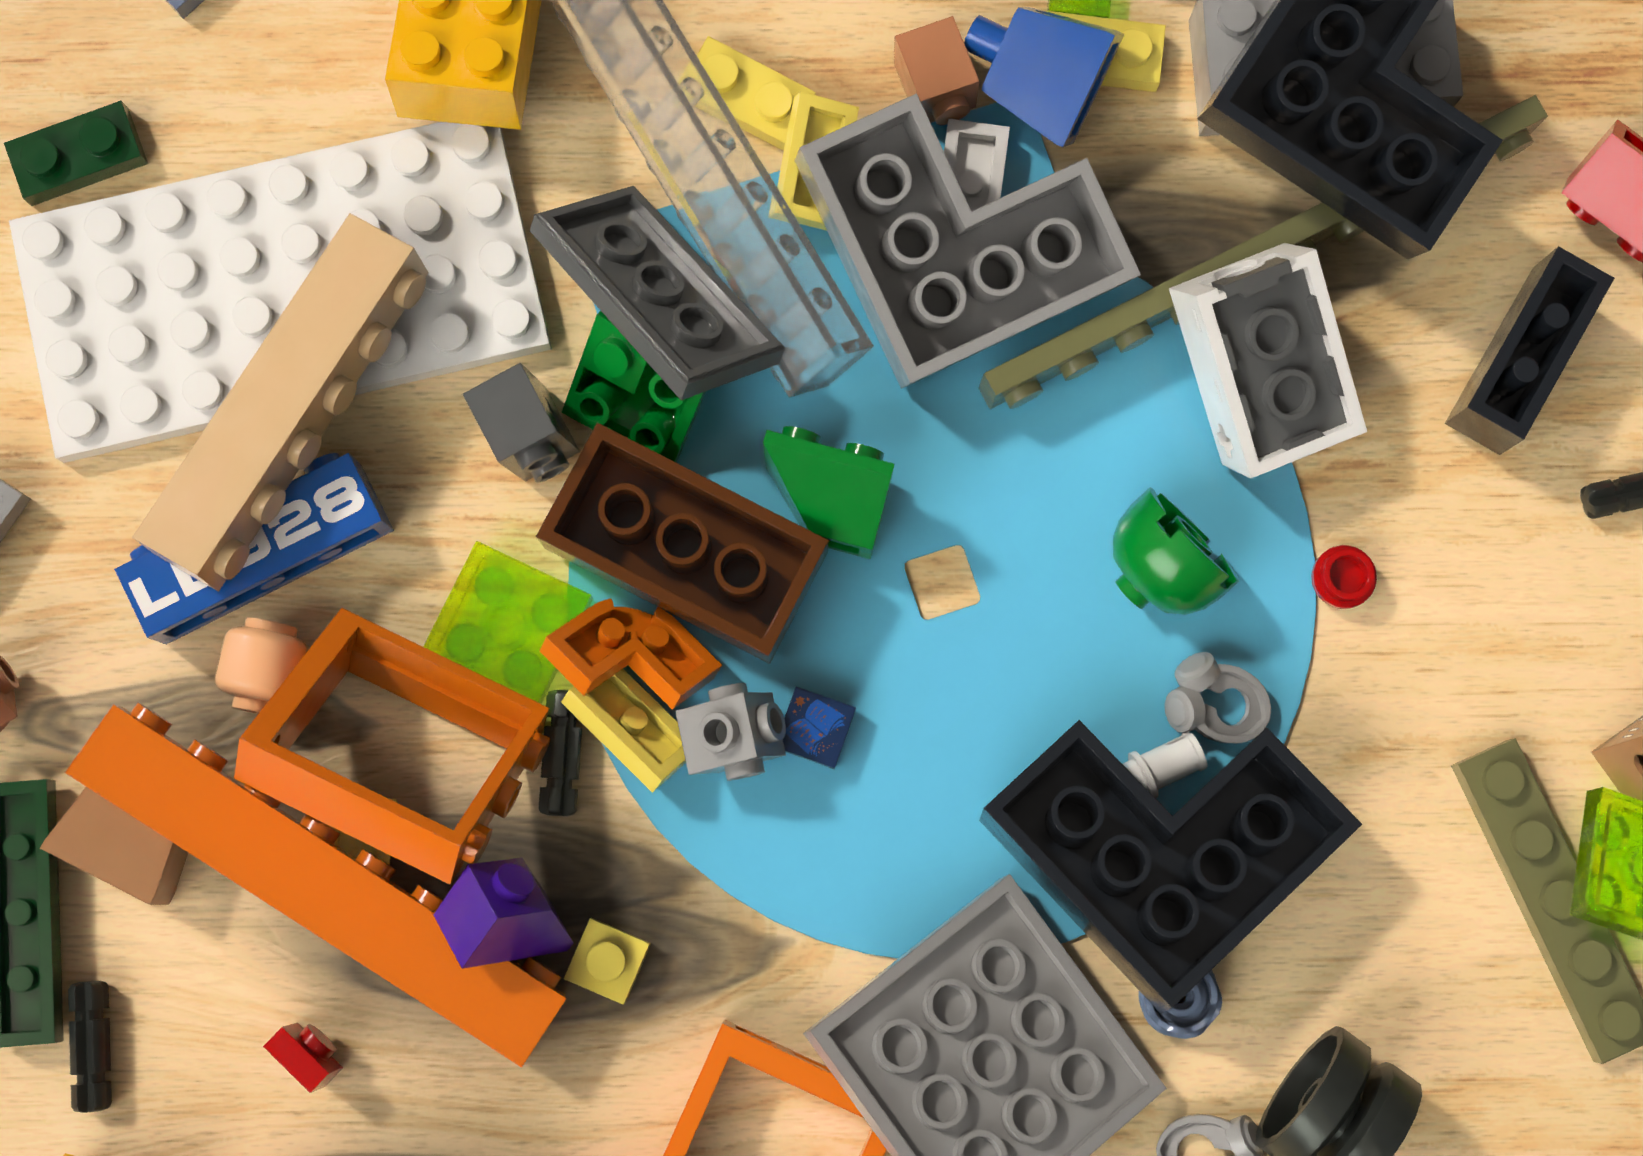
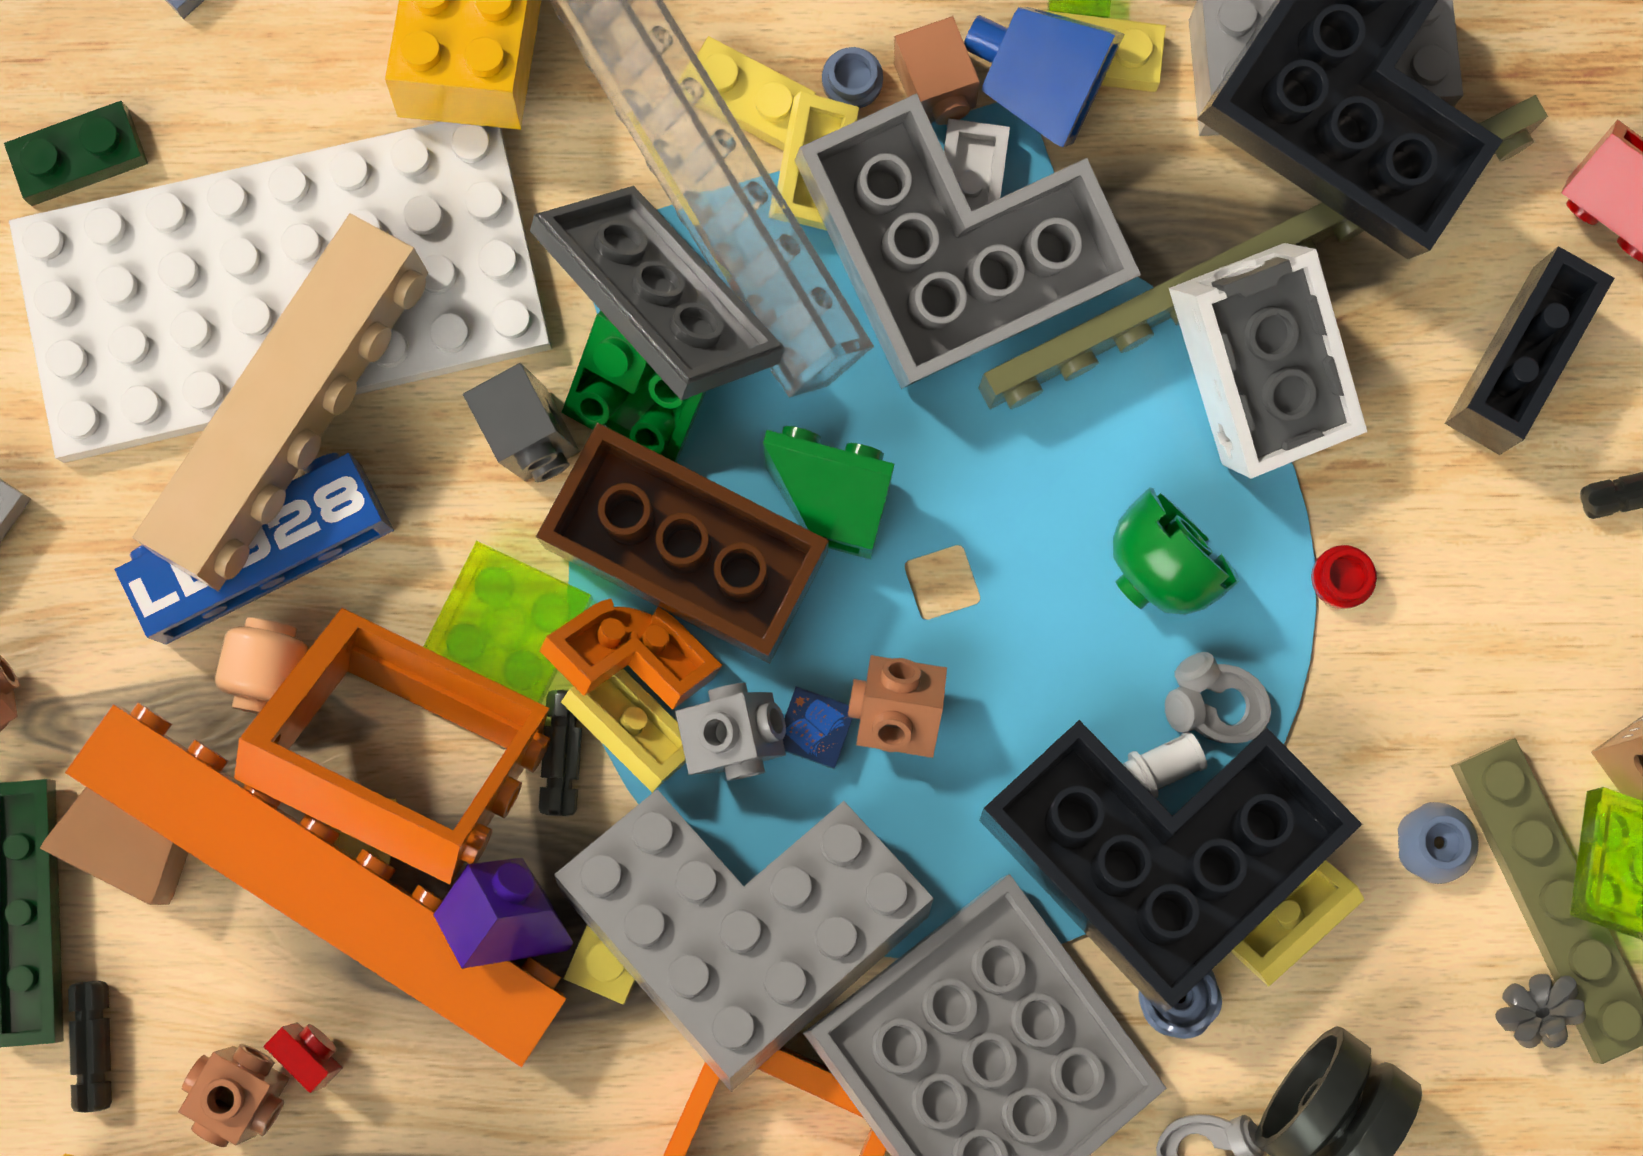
none -> nougat brick [178,1044,289,1147]
none -> light grey brick [554,789,934,1092]
none -> sand blue plate [822,47,883,108]
none -> nougat brick [847,655,947,758]
none -> light yellow plate [1231,860,1365,987]
none -> sand blue plate [1398,802,1479,884]
none -> dark grey plant [1495,974,1586,1048]

